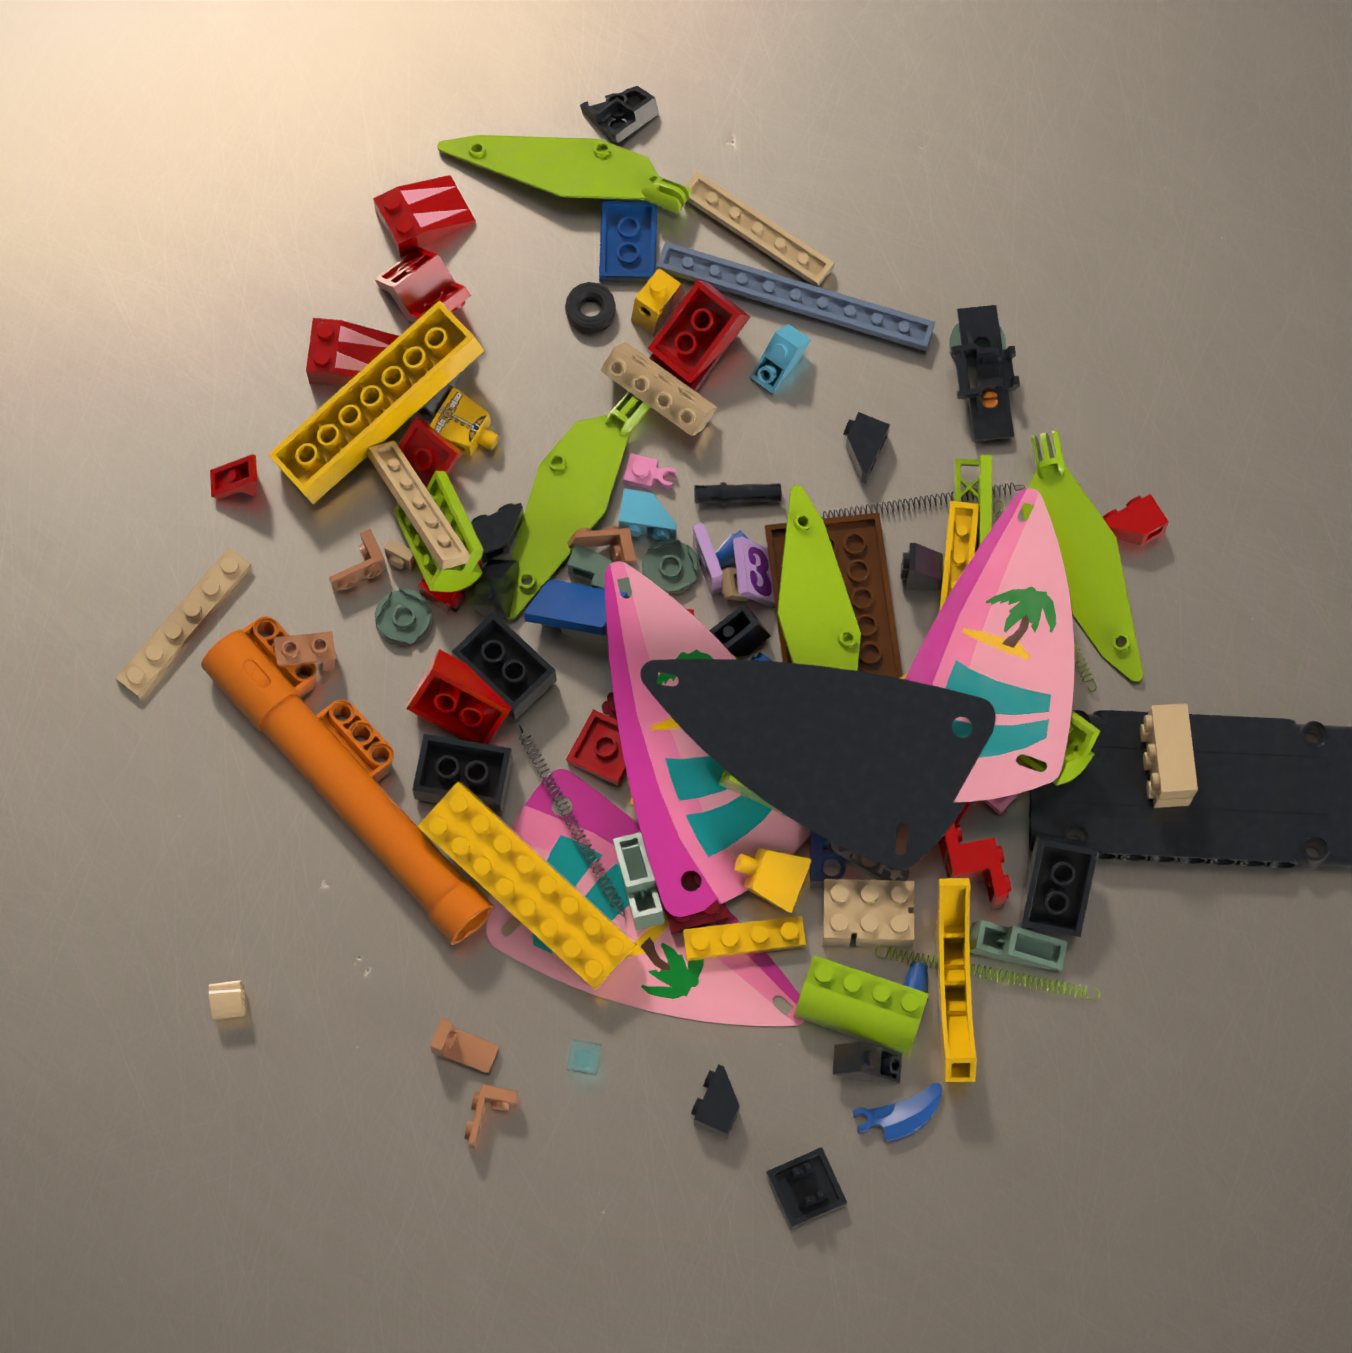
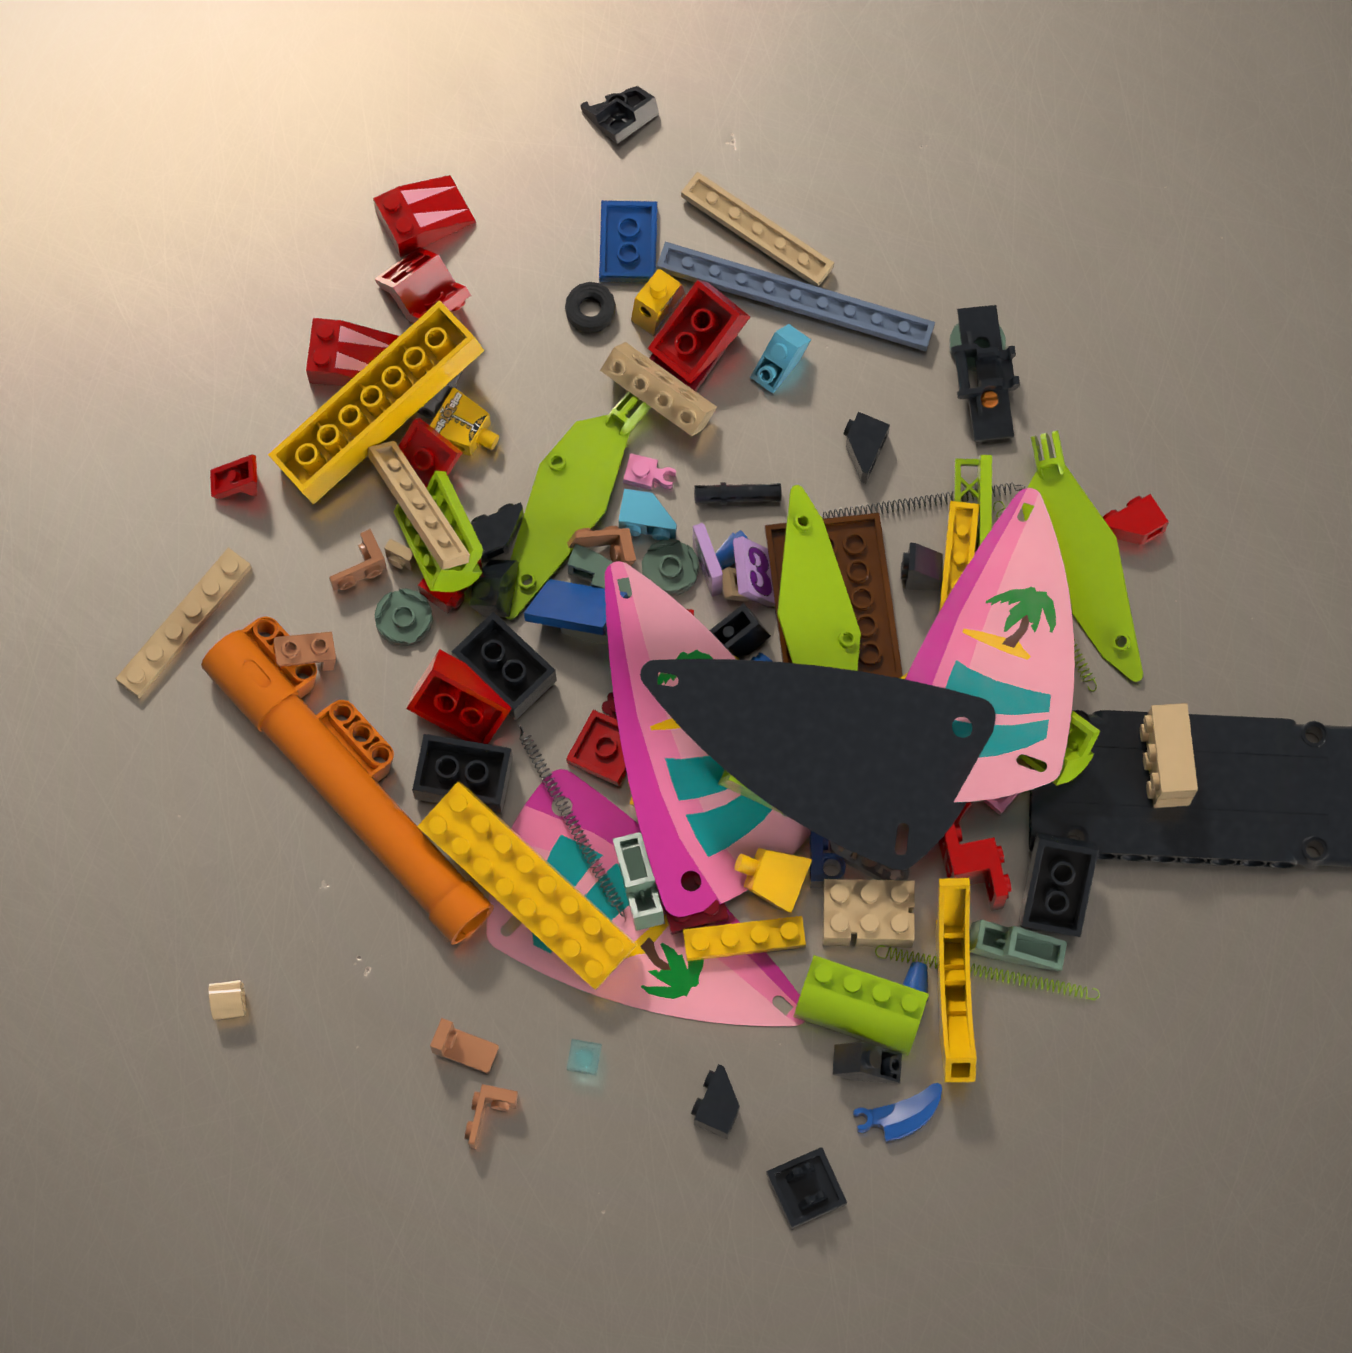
lime wing [437,135,691,213] -> none

